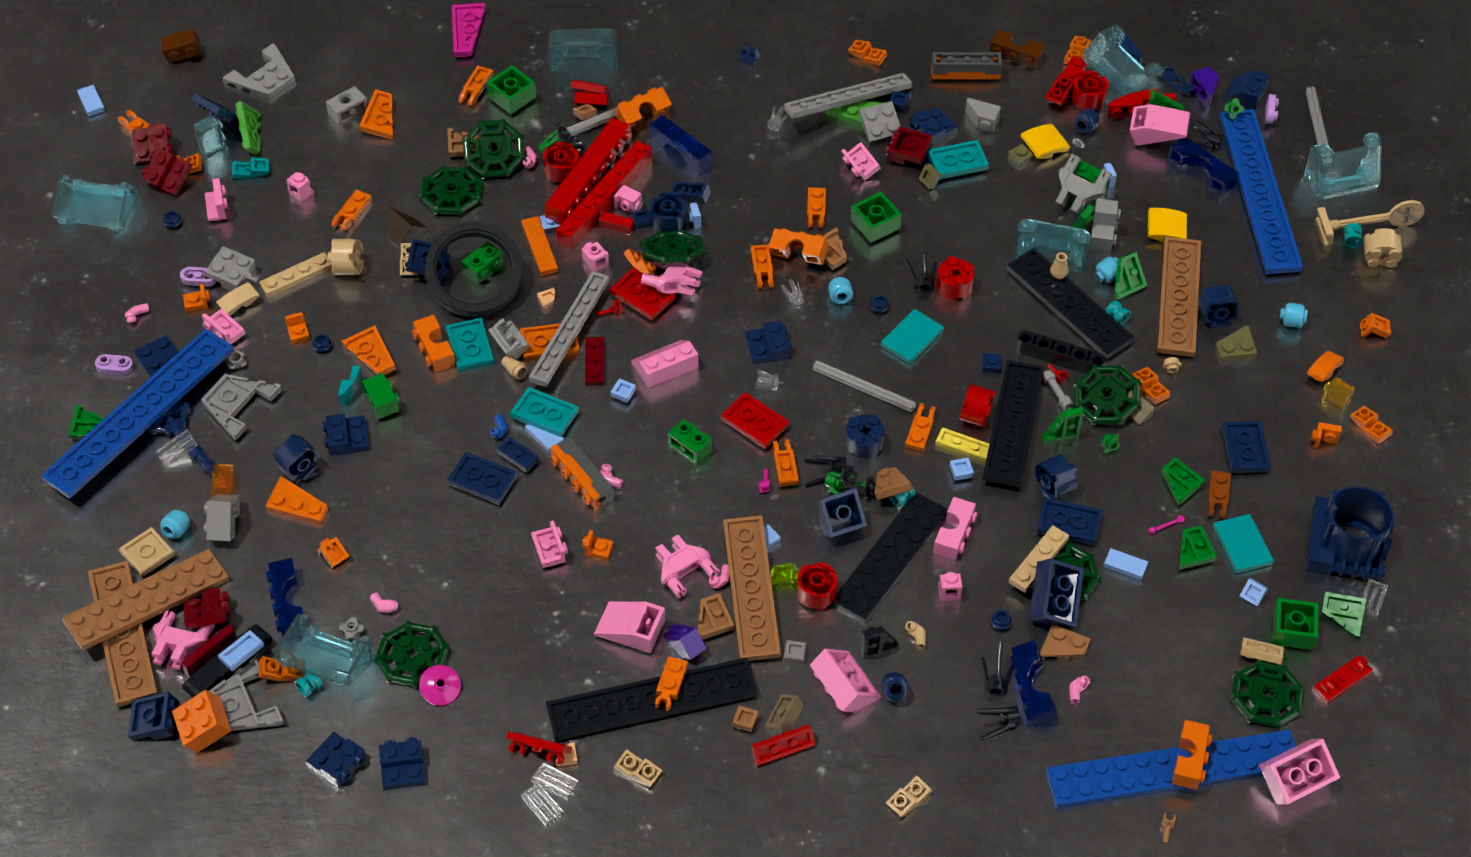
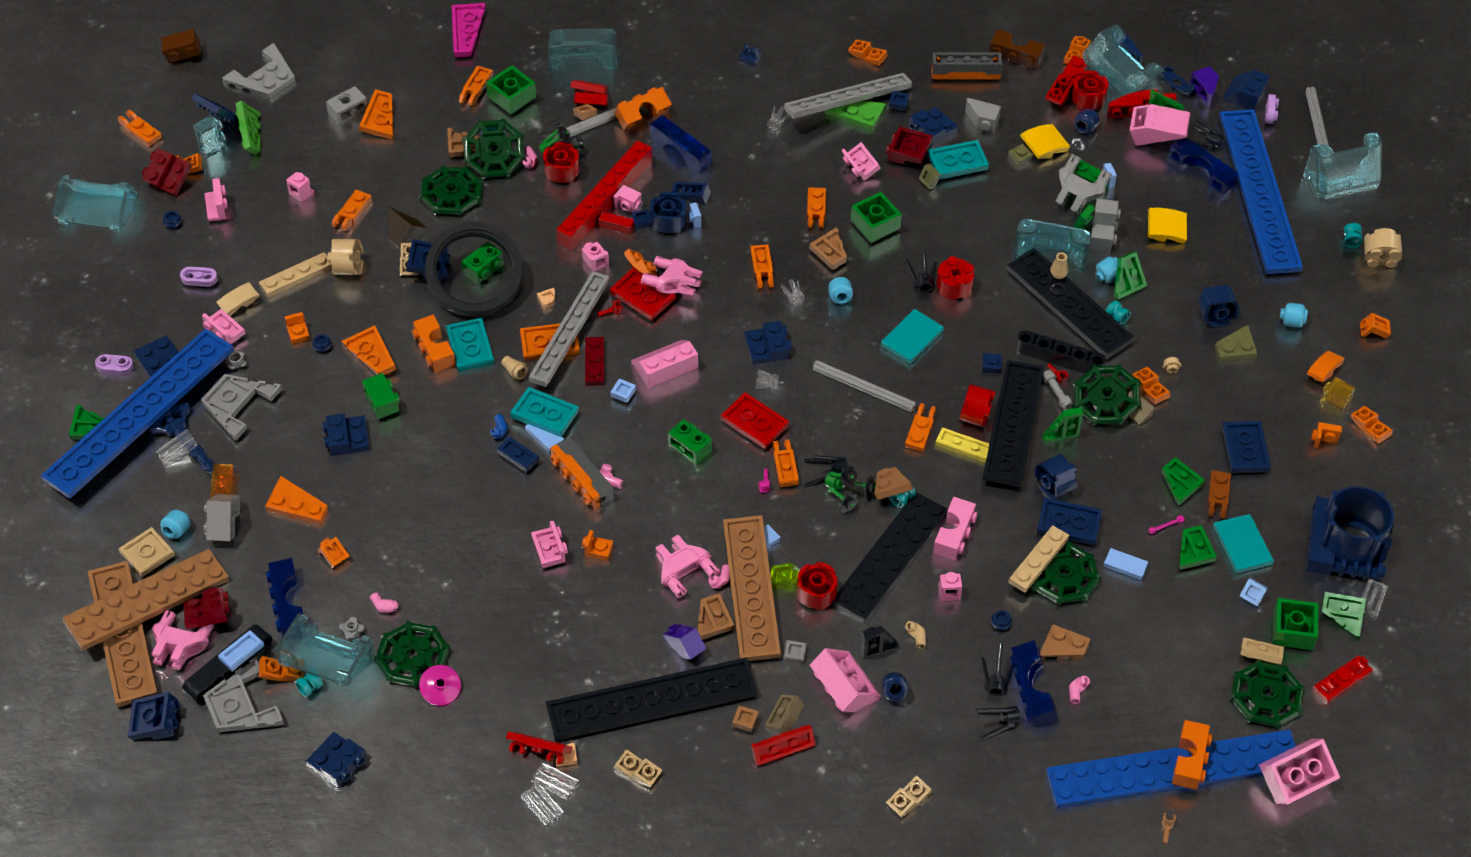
light blue tile [77,85,105,117] -> none
bright pink arm [125,303,150,323] -> none
dark red plate [132,123,173,164] -> none
orange brick [172,690,231,752] -> none
dark red plate [181,625,237,677] -> none
orange bracket [183,284,210,313] -> none
light grey plate [204,246,260,291] -> none
teal slope [232,158,269,179] -> none
dark blue brick [272,434,320,481] -> none
teal slope [338,365,362,406] -> none
dark blue plate [379,737,426,790] -> none
dark blue plate [447,452,517,505] -> none
light grey hinge [489,319,530,360] -> none
orange tile [521,216,558,276] -> none
light blue plate [540,215,560,233] -> none
red brick [545,118,632,224] -> none
bright pink slope [594,601,665,653] -> none
dark green plate [640,229,706,266] -> none
orange plate [655,656,688,711] -> none
orange arch [768,228,829,265] -> none
dark blue slope [819,488,867,538] -> none
dark blue brick [846,414,885,458] -> none
light grey plate [858,101,901,144] -> none
dark blue plate [871,295,889,312] -> none
light blue plate [949,458,974,481] -> none
dark blue slope [1029,558,1084,628] -> none
green plate [1101,434,1120,454] -> none
medium nougat plate [1157,236,1201,357] -> none
green plate [1224,98,1244,119] -> none
tan piece [1316,200,1425,247] -> none

